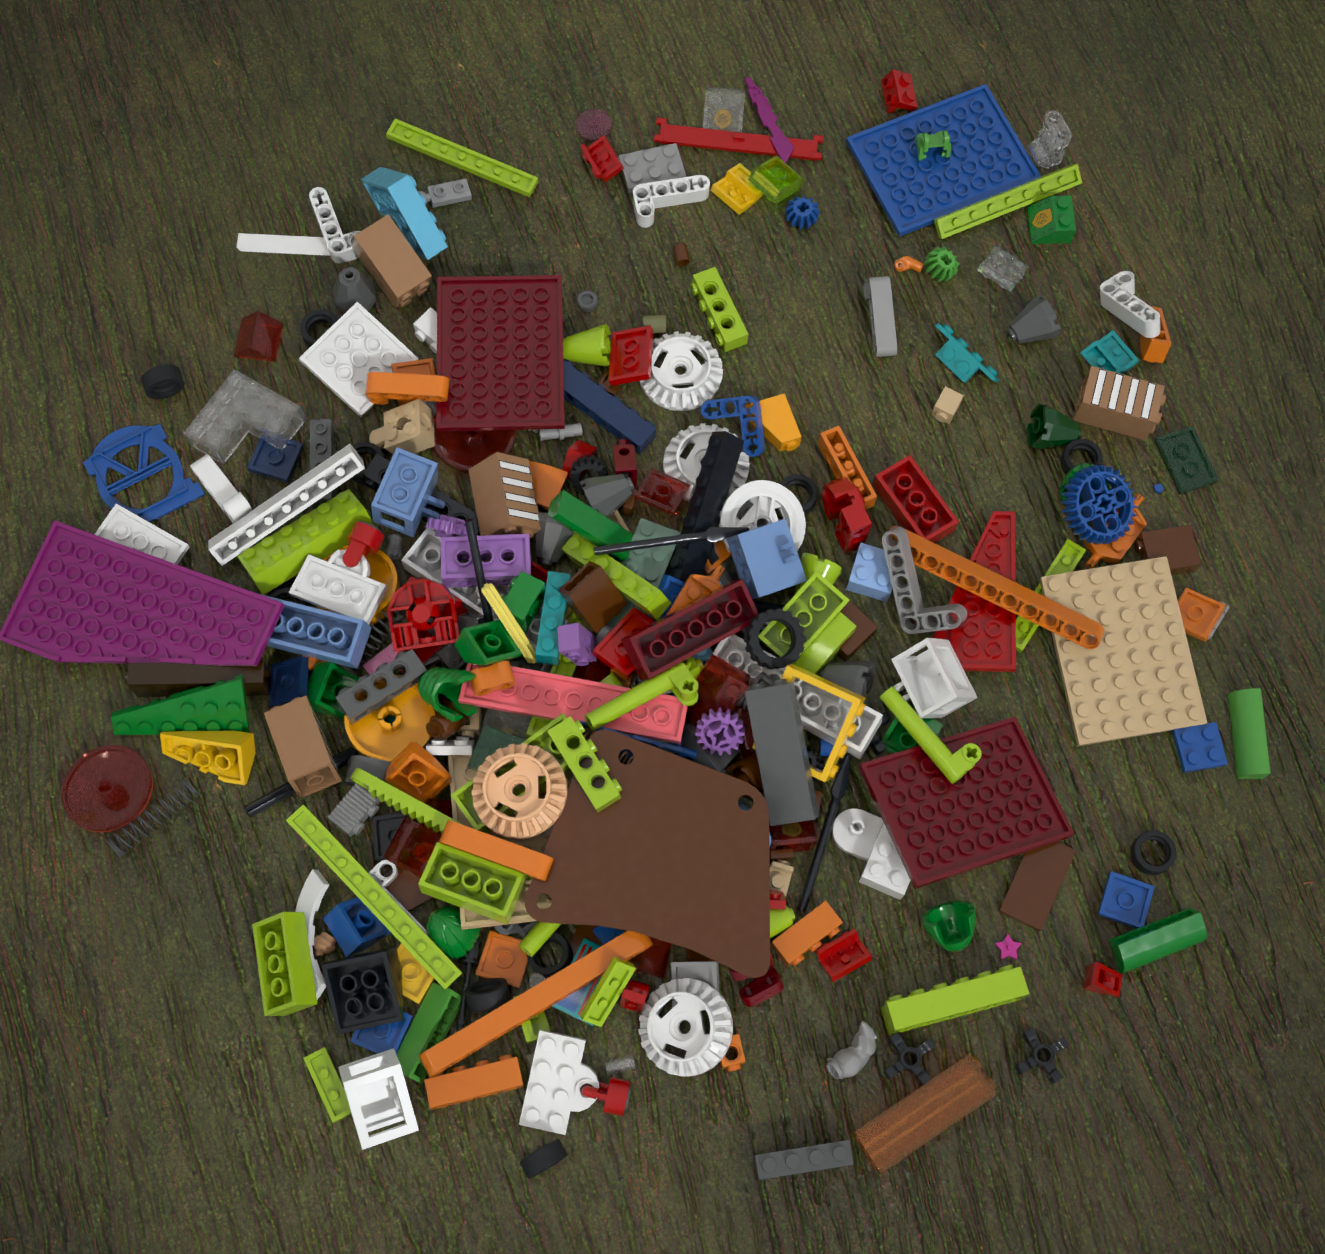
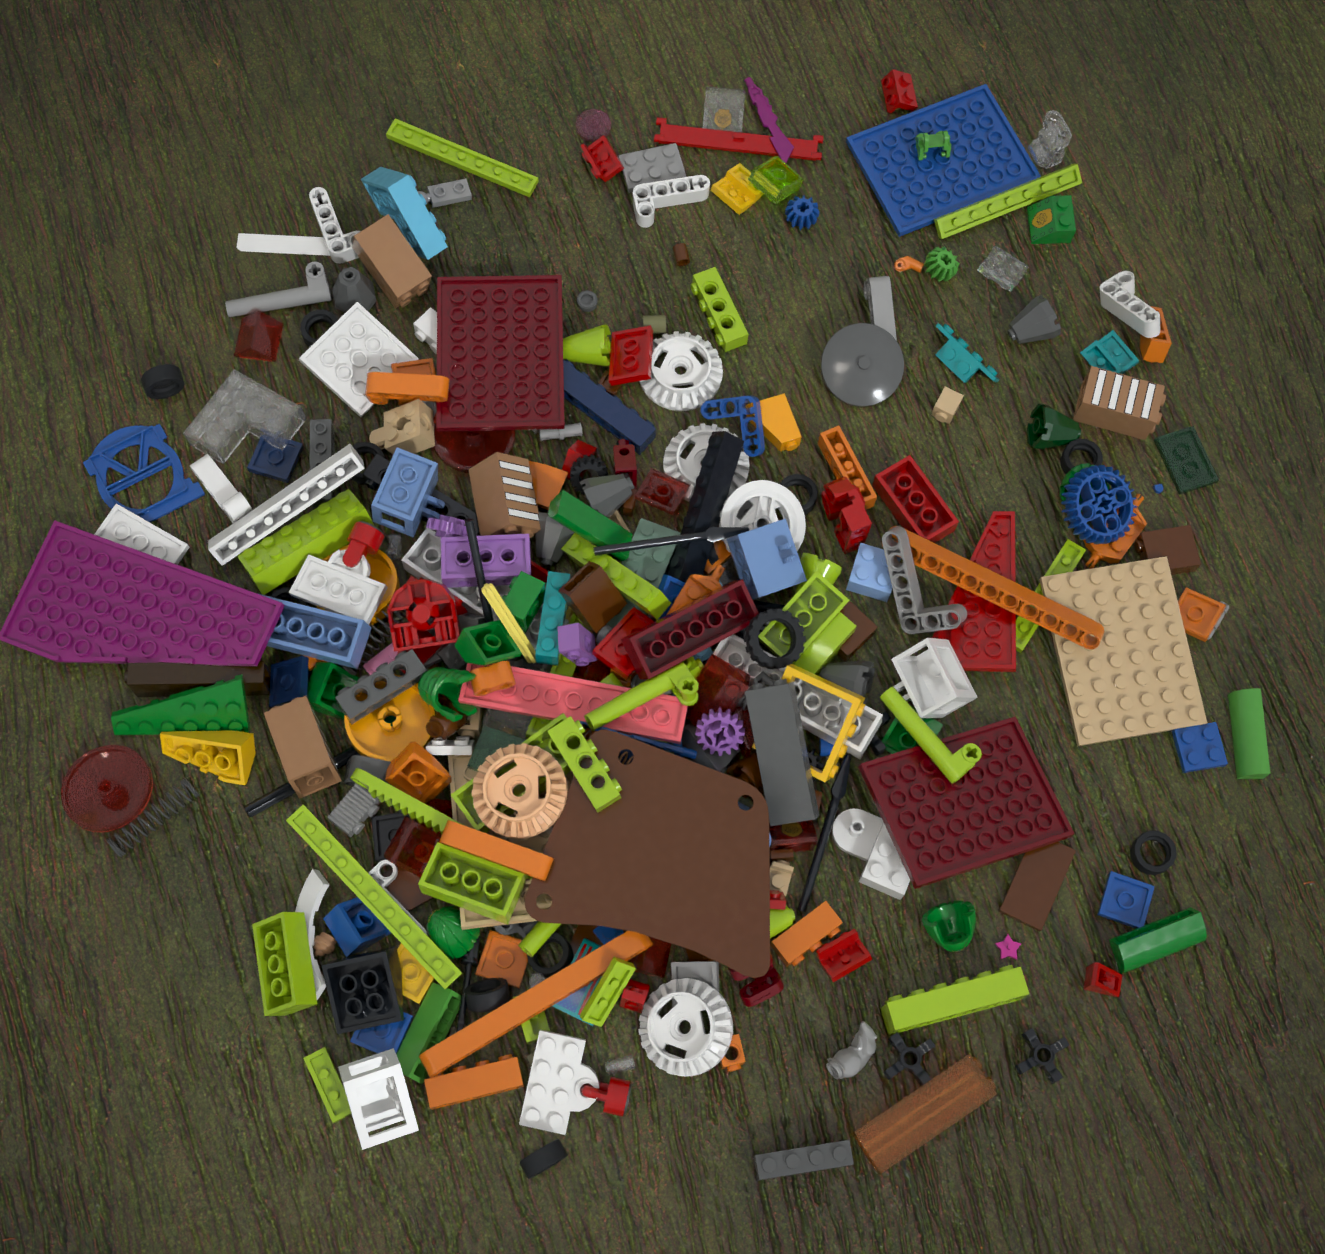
none -> light grey axle [225,262,332,317]
none -> dark grey dish [821,323,904,407]

